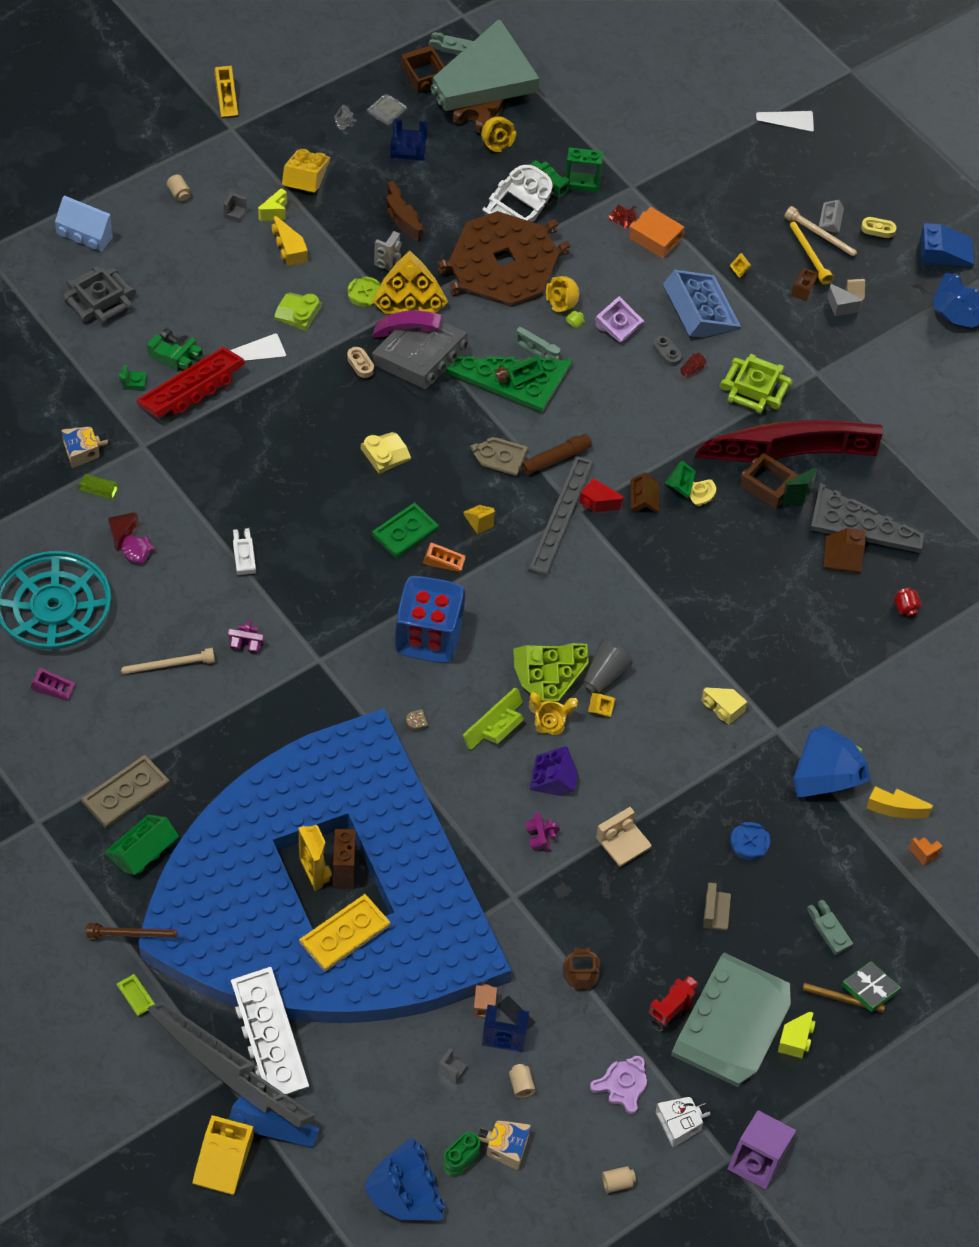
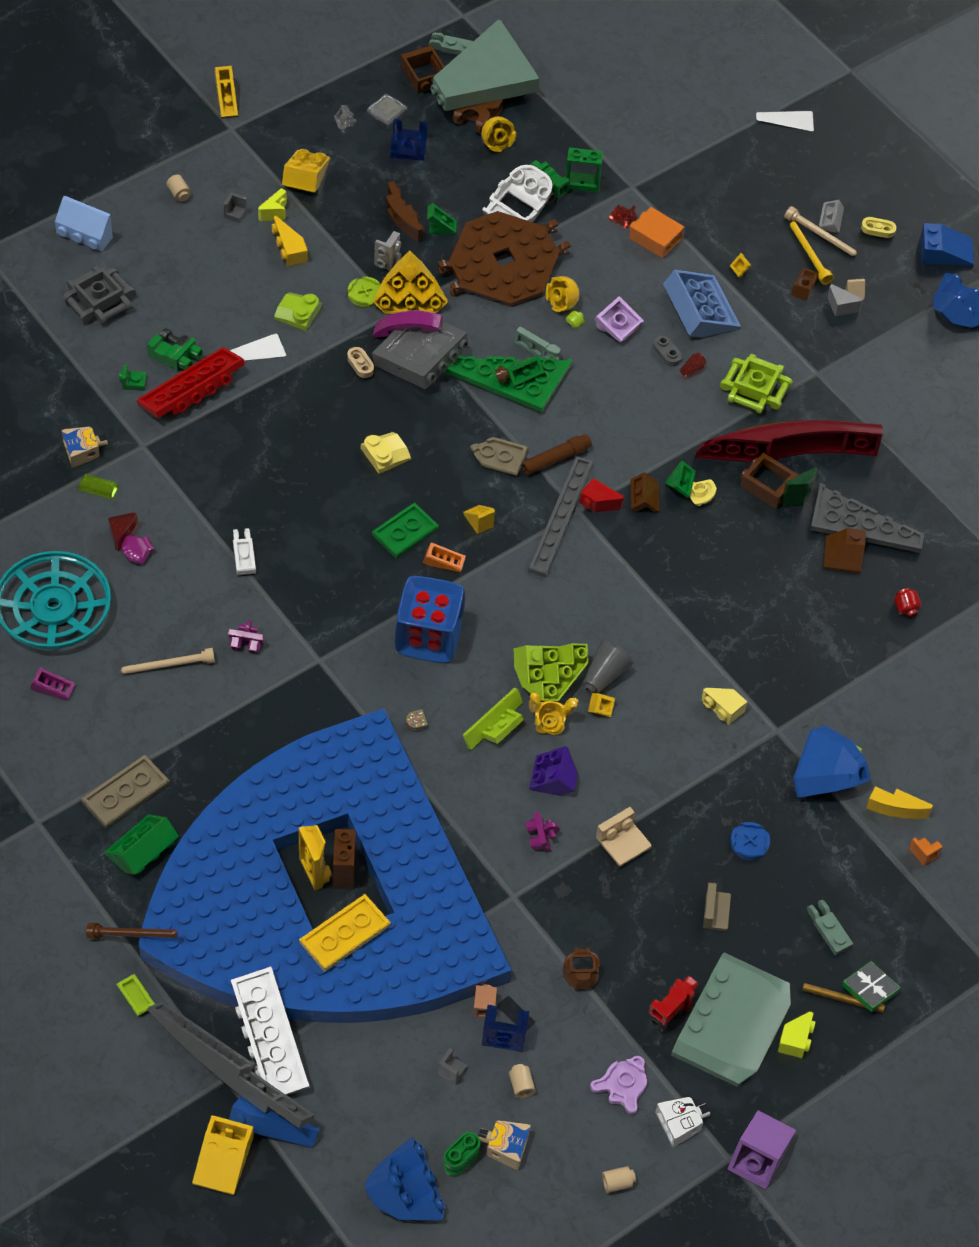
none -> green slope [427,203,457,235]

